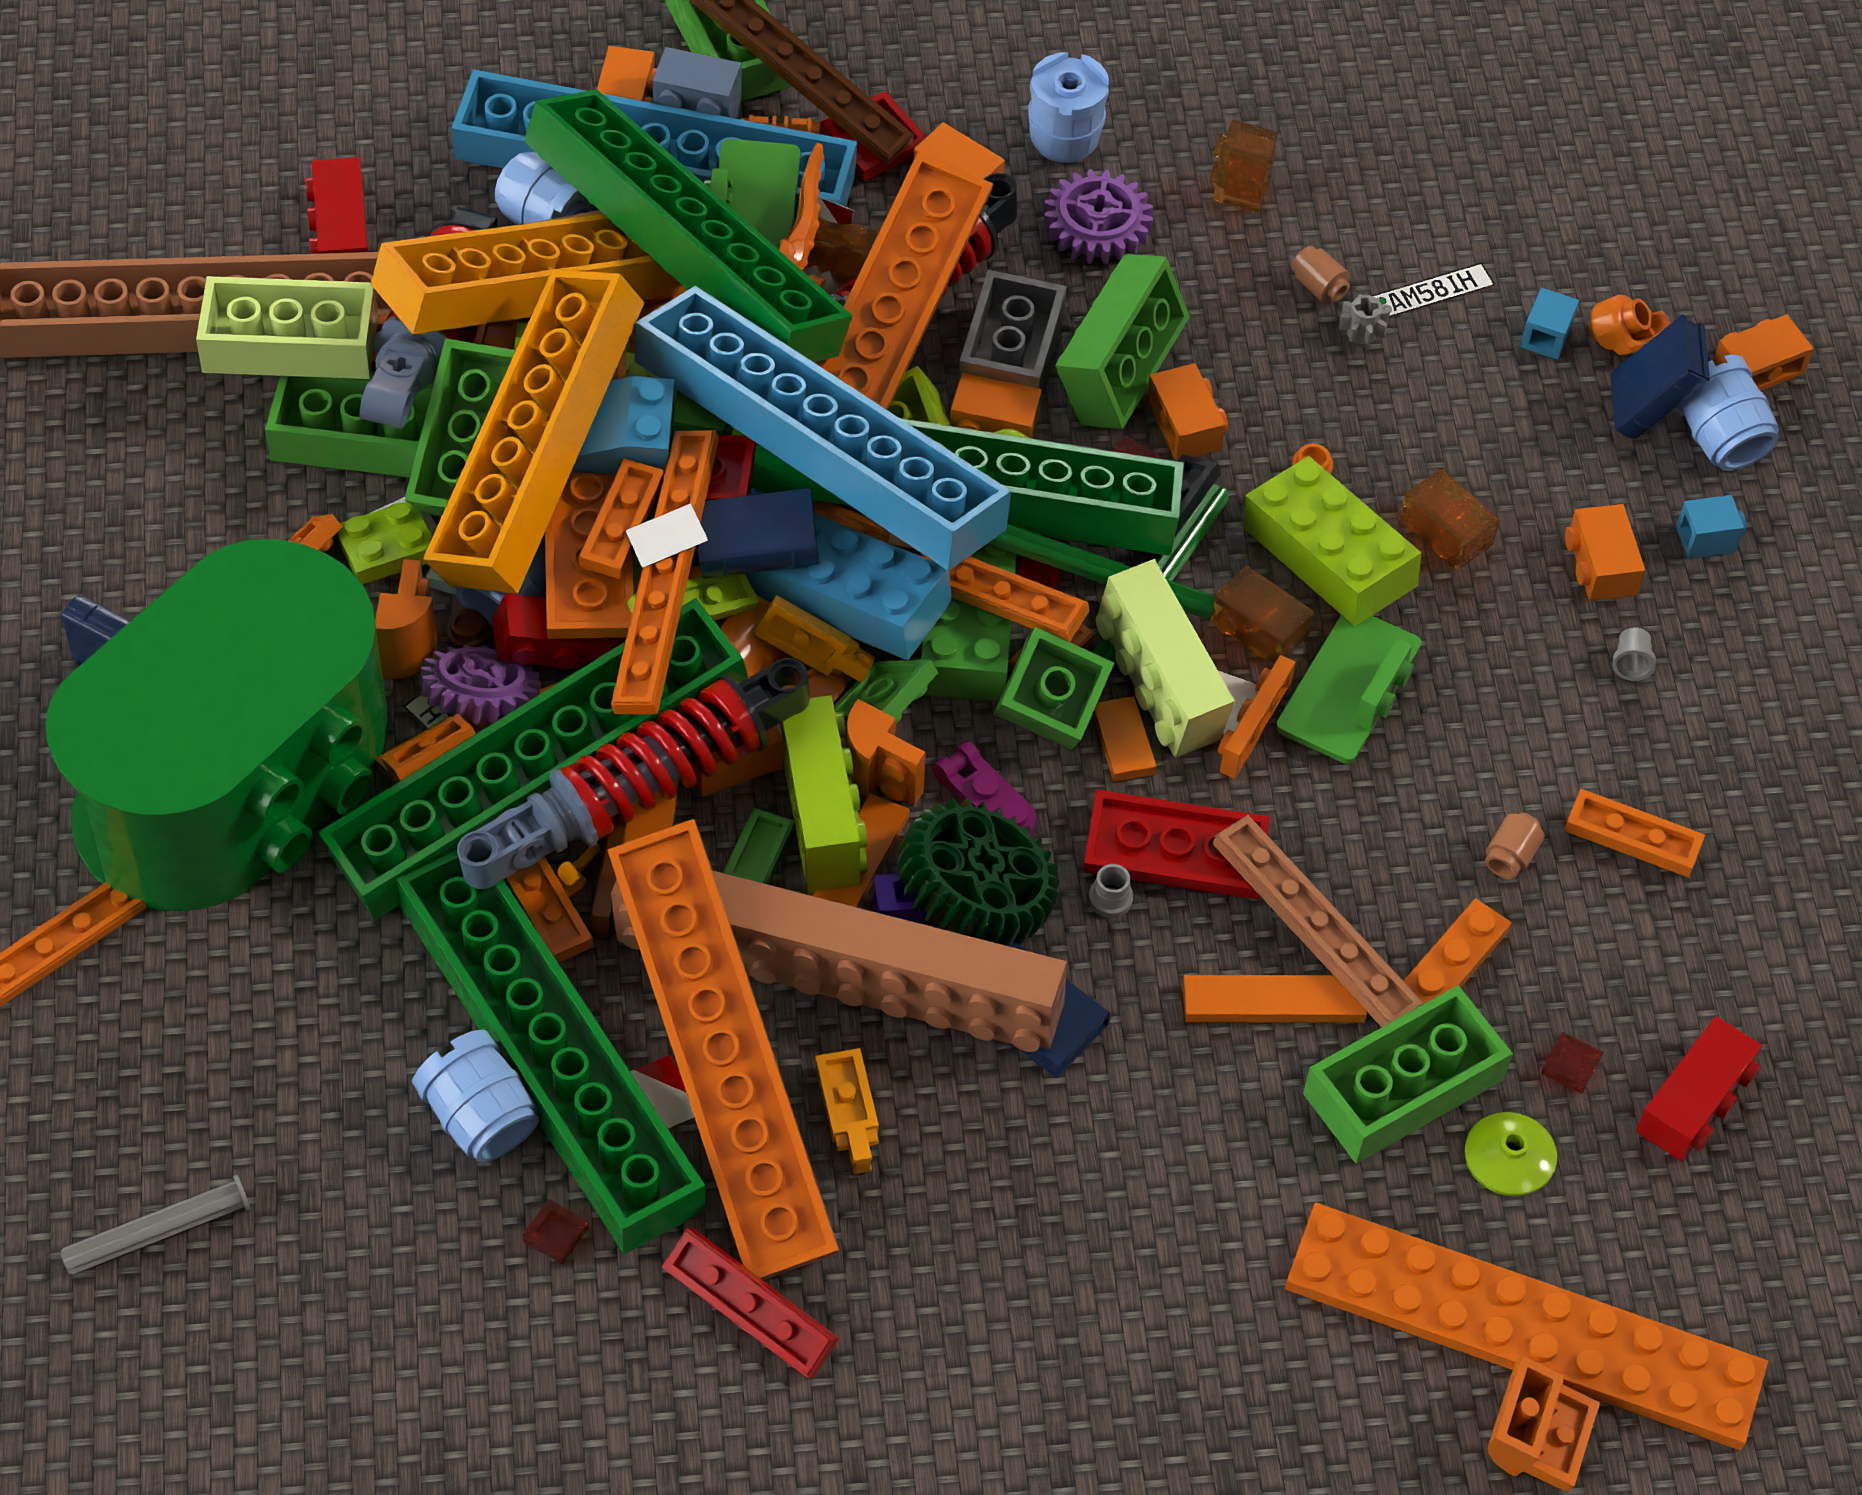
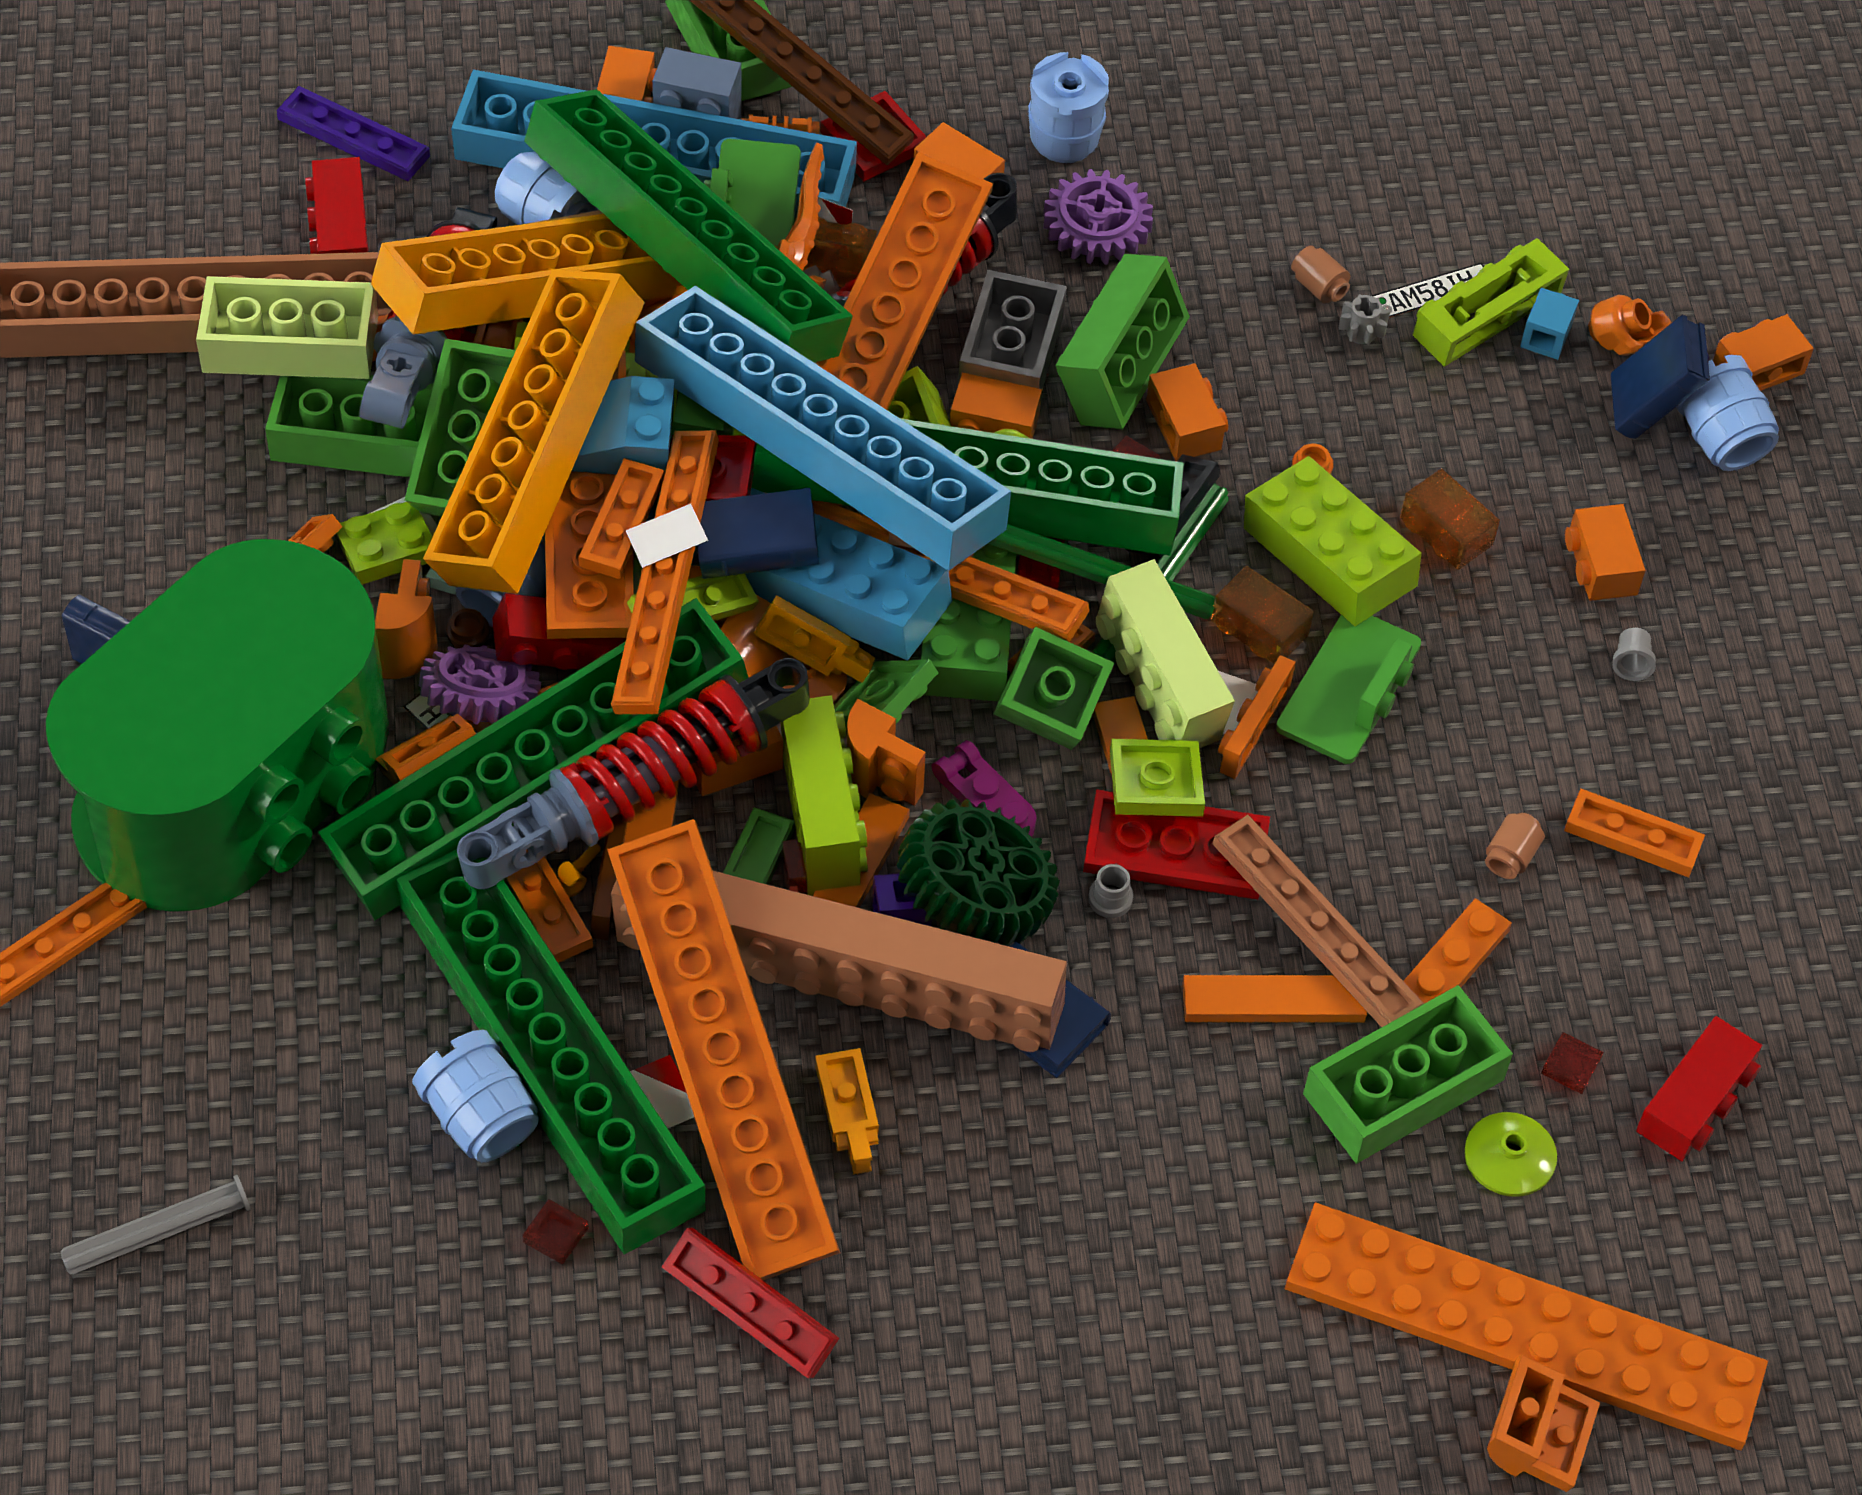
clear orange brick [1210,119,1278,213] -> none
dark azure brick [1676,495,1746,559] -> none
none -> dark purple tile [276,86,430,181]
none -> clear red tile [782,839,807,895]
none -> lime plate [1110,739,1205,817]
none -> lime brick [1413,238,1569,367]

